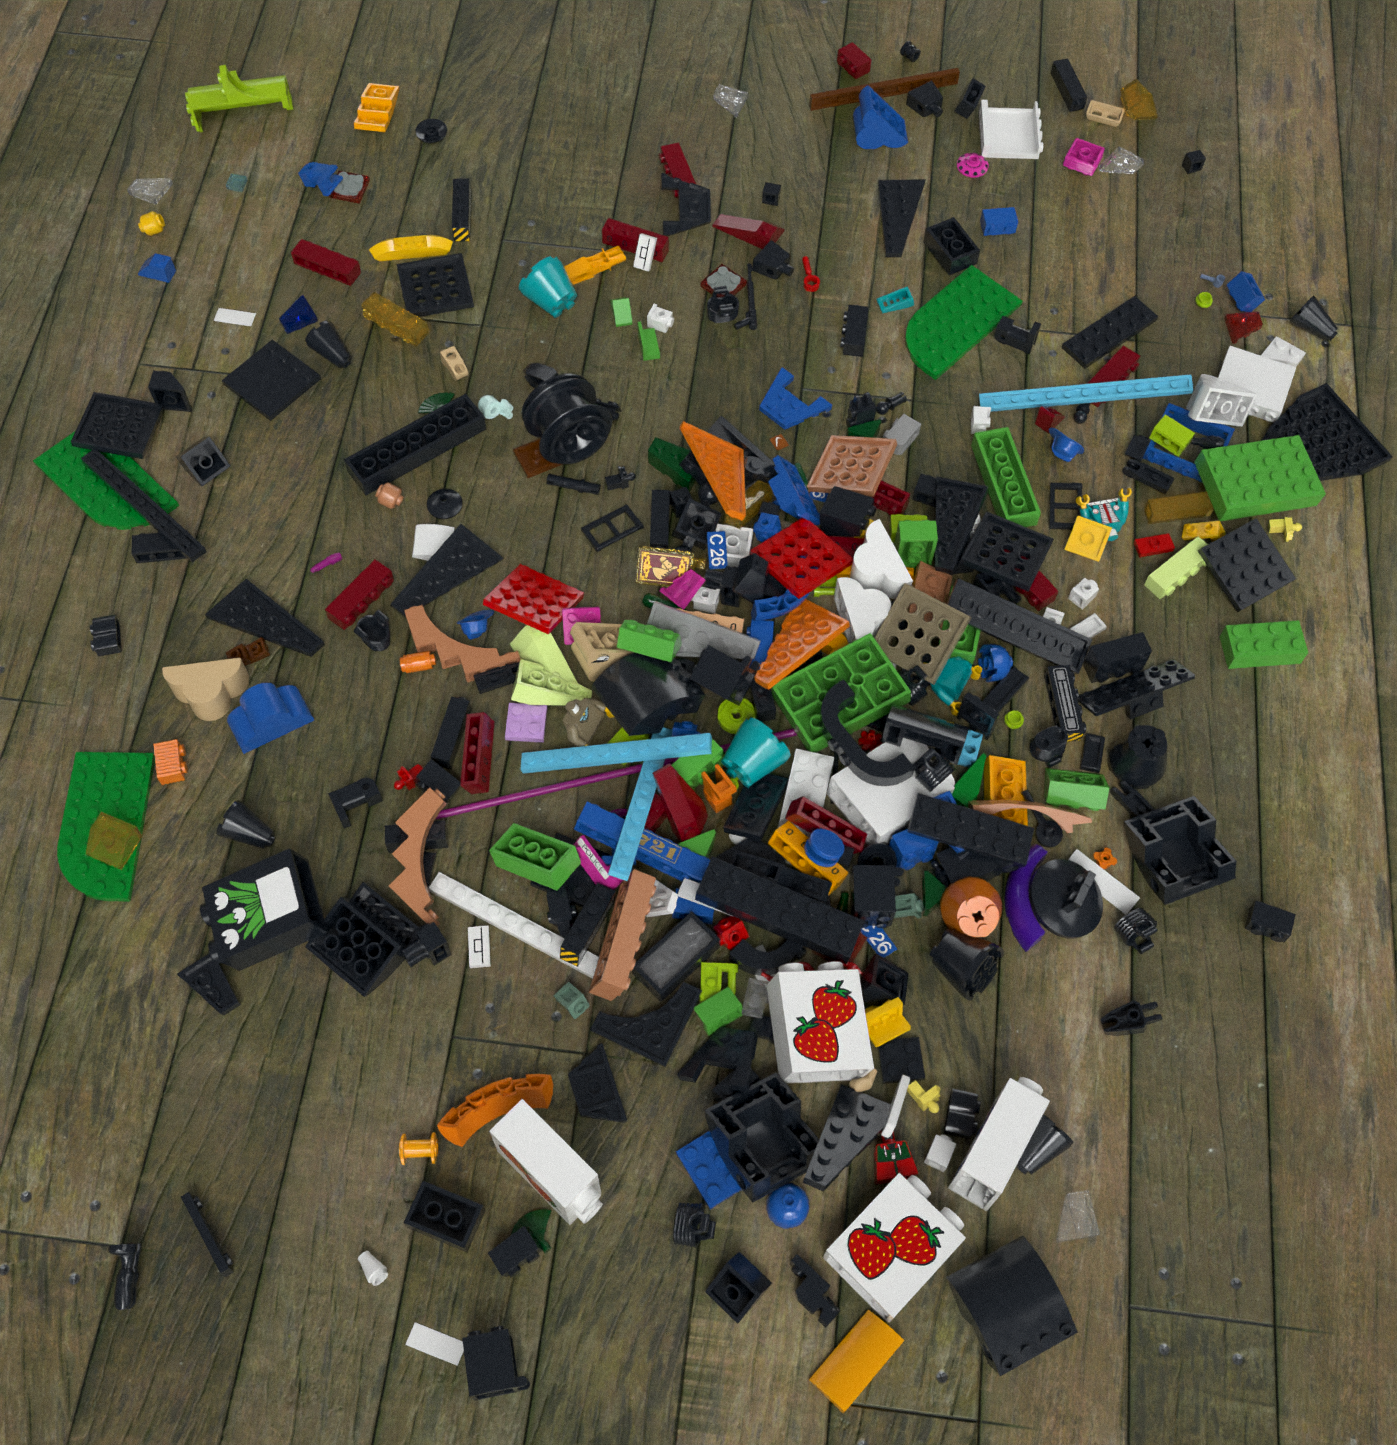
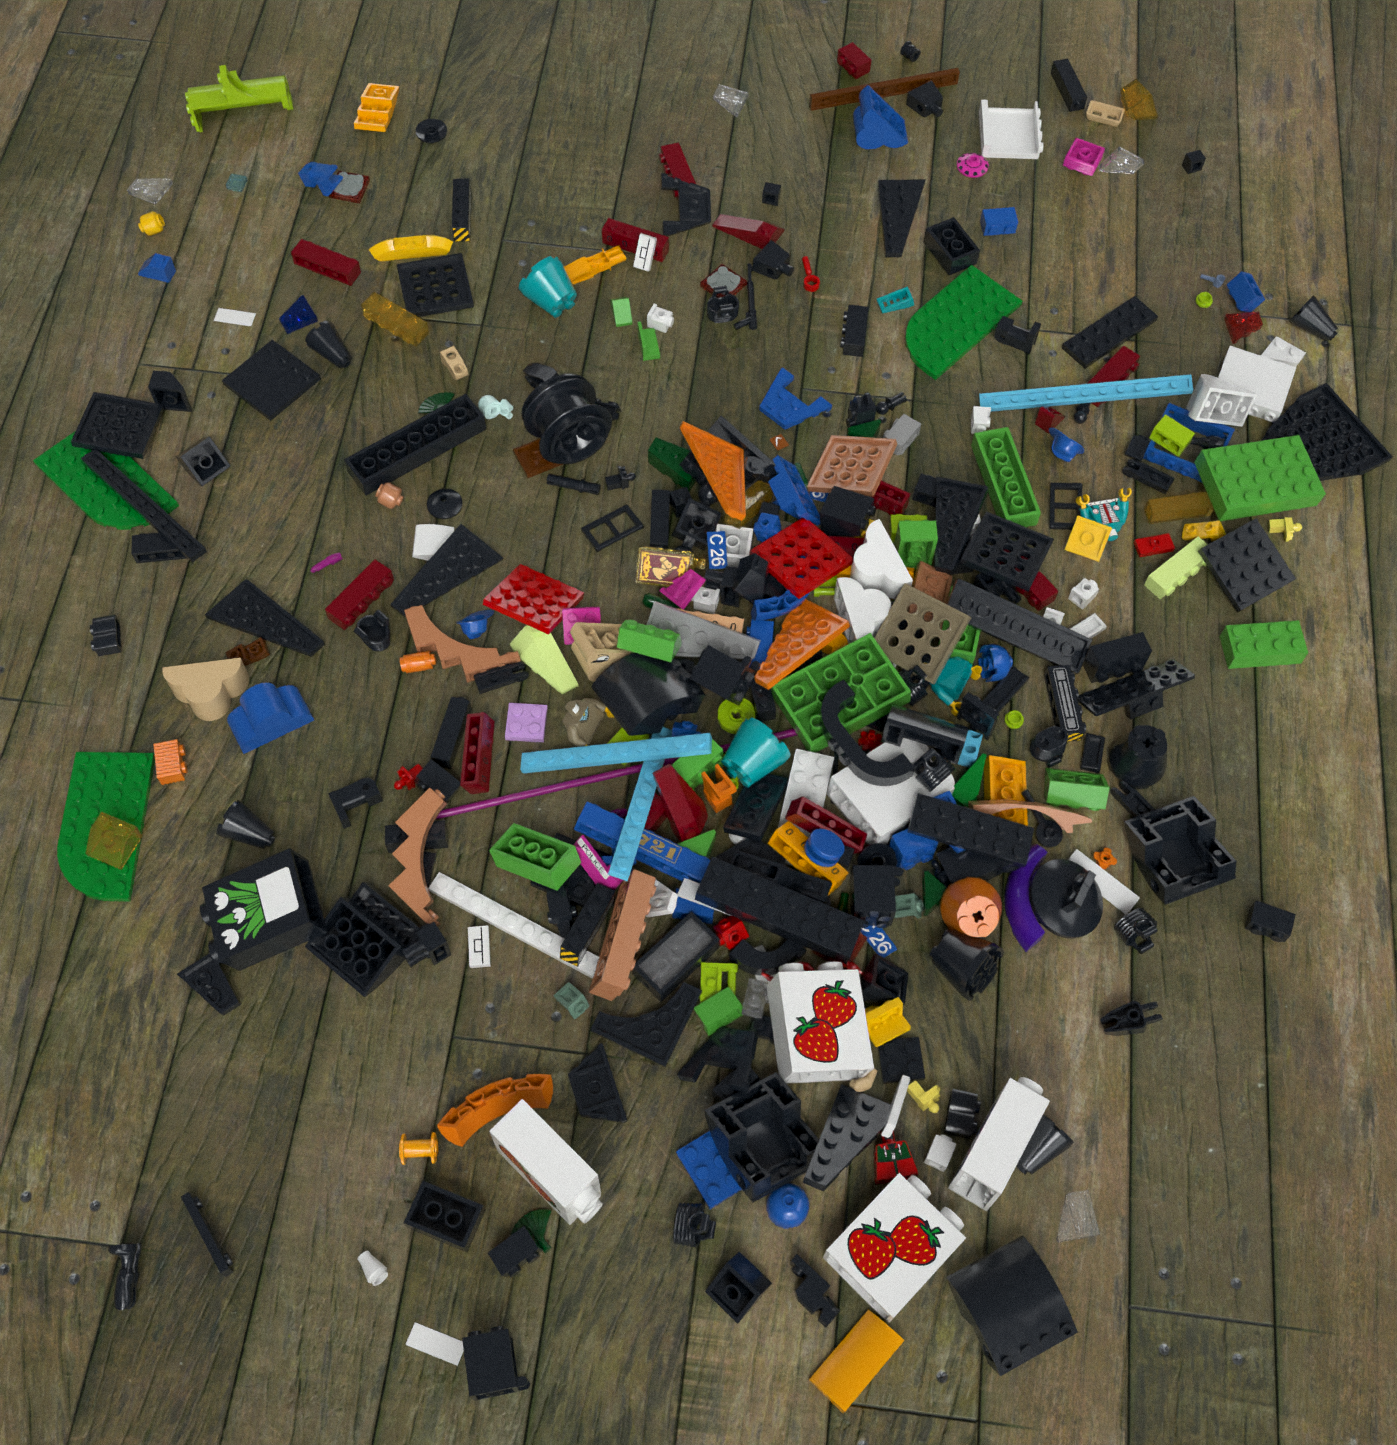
yellowish green wedge [511,659,592,705] -> none
black brick [954,78,986,119] -> none

